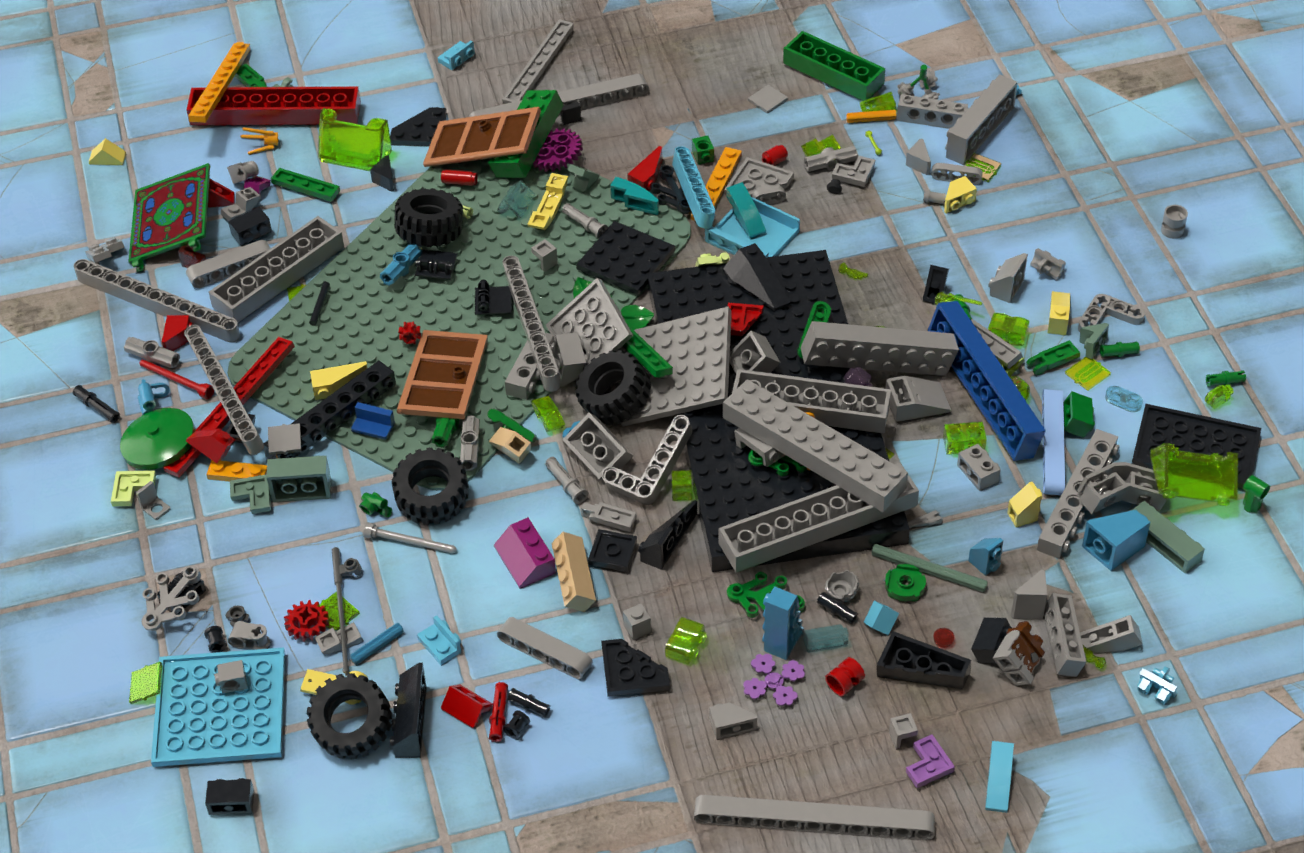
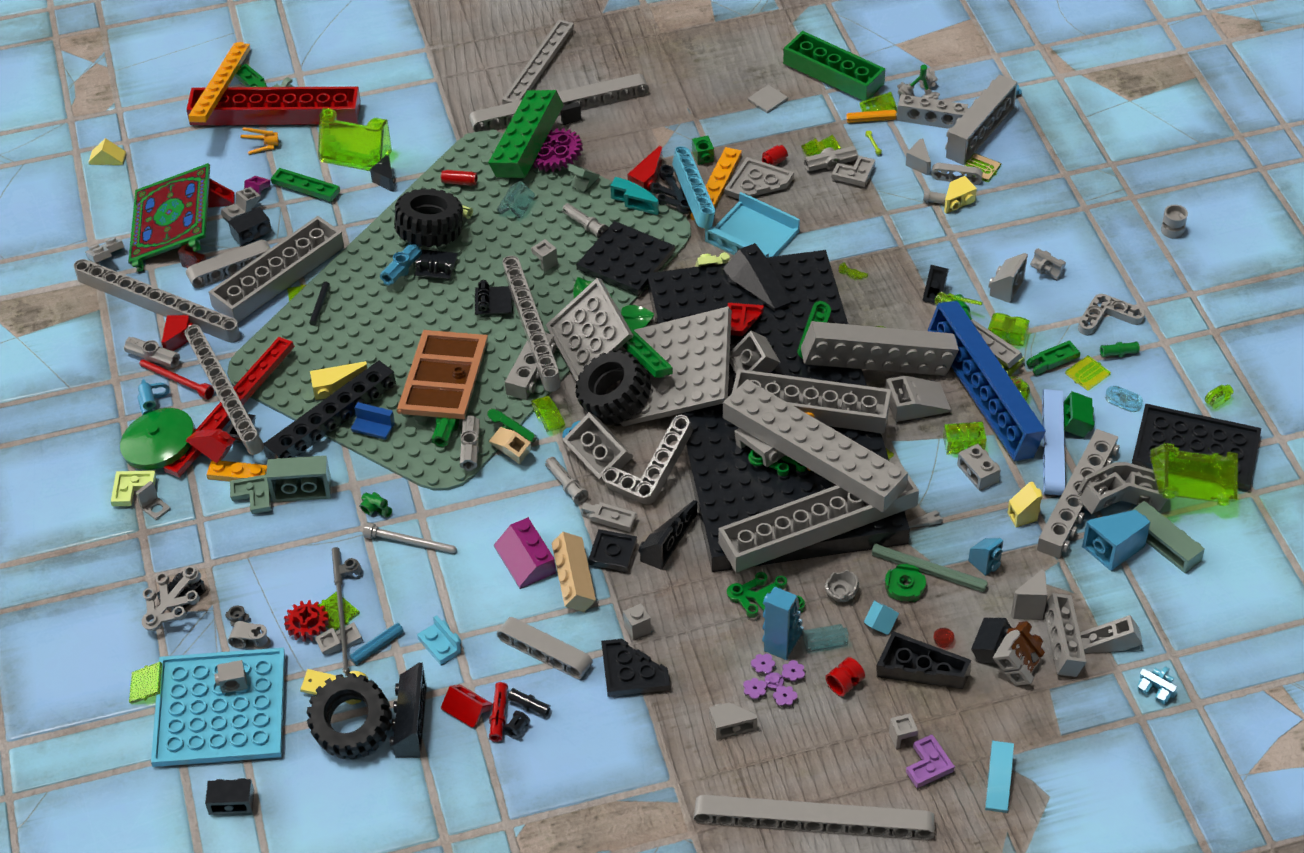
black pin [72,385,120,423] -> none
black bush [204,626,227,653] -> none
light grey piece [227,161,259,184] -> none
light grey piece [268,423,301,455] -> none
black plate [389,107,447,147] -> none
black tyre [392,447,469,525] -> none
red gear [398,321,421,345] -> none
door [423,107,541,167] -> none
medium azure bracket [438,41,475,70] -> none
light yellow slope [528,173,568,230] -> none
light grey slope [553,332,588,387] -> none
clear neon green brick [665,617,707,665] -> none
clear neon green brick [672,470,692,501] -> none
teal slope [726,182,766,238] -> none
light grey beam [752,185,786,205] -> none
black pin [817,592,858,624] -> none
black piece [827,179,842,194] -> none
clear purple head [843,367,873,387] -> none
light yellow slope [1048,291,1070,335] -> none
sand green slope [1080,323,1109,359] -> none
clear neon green piece [1083,645,1106,669] -> none
green pin [1206,370,1246,387] -> none
green piece [1243,475,1271,513] -> none

